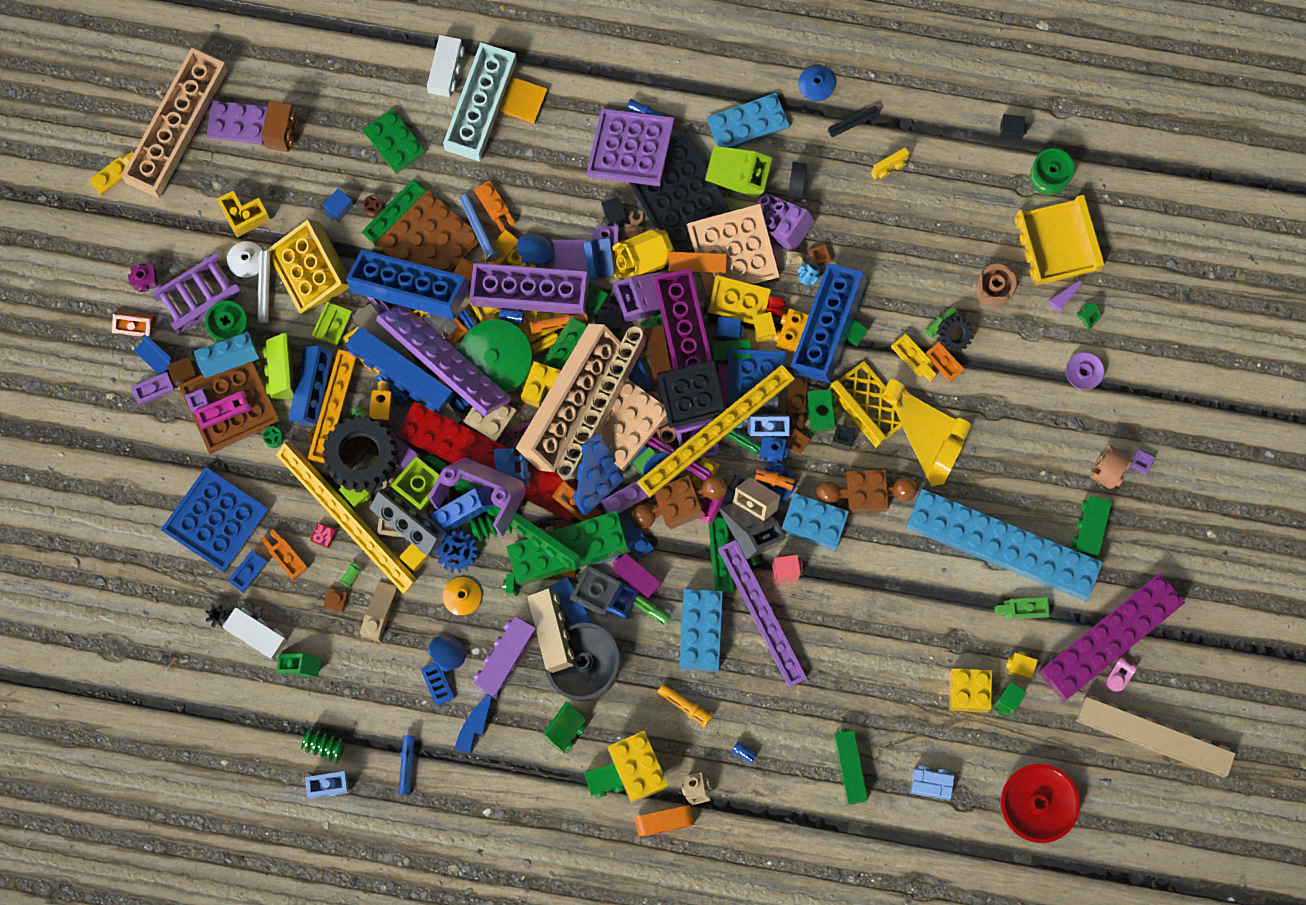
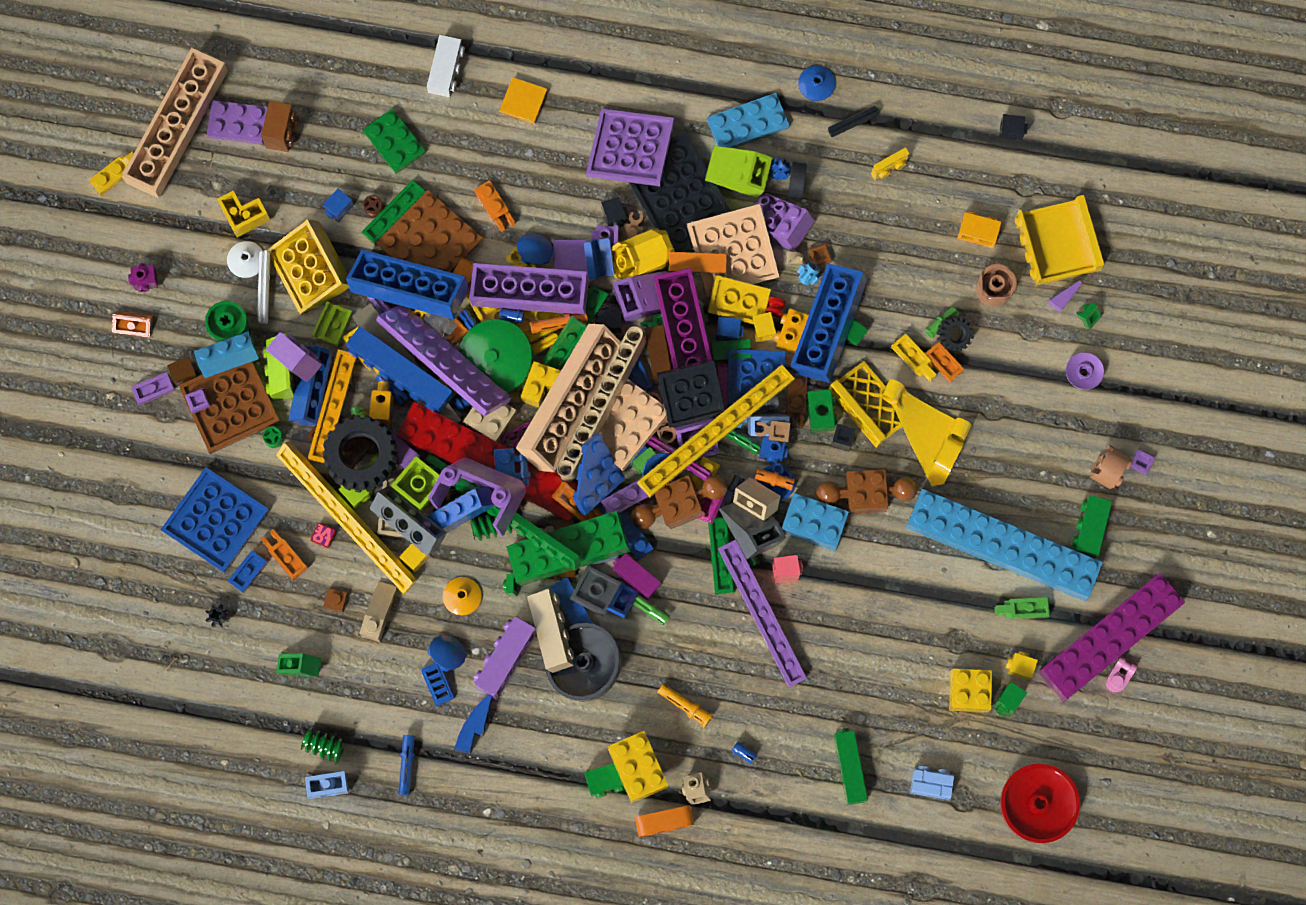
blue panel [134,334,174,375] -> none
medium lavender fence [151,254,242,335] -> none
dark pink plate [194,391,252,430] -> none
white brick [223,608,287,660] -> none
bright green pin [339,562,362,588] -> none
blue gear [436,531,478,573] -> none
light aqua brick [443,43,517,162] -> none
medium blue axle [459,194,500,262] -> none
light orange tile [481,230,518,265] -> none
green slope [543,701,587,754] -> none
blue pin [626,98,664,116] -> none
dark azure brick [679,589,723,672] -> none
dark orange tile [785,428,811,456] -> none
green wheel [1030,148,1075,196] -> none
tan brick [1076,696,1235,778] -> none
none -> medium lavender brick [266,332,322,383]
none -> medium nougat plate [755,420,790,442]
none -> blue gear [769,157,791,181]
none -> light orange brick [957,212,1001,248]

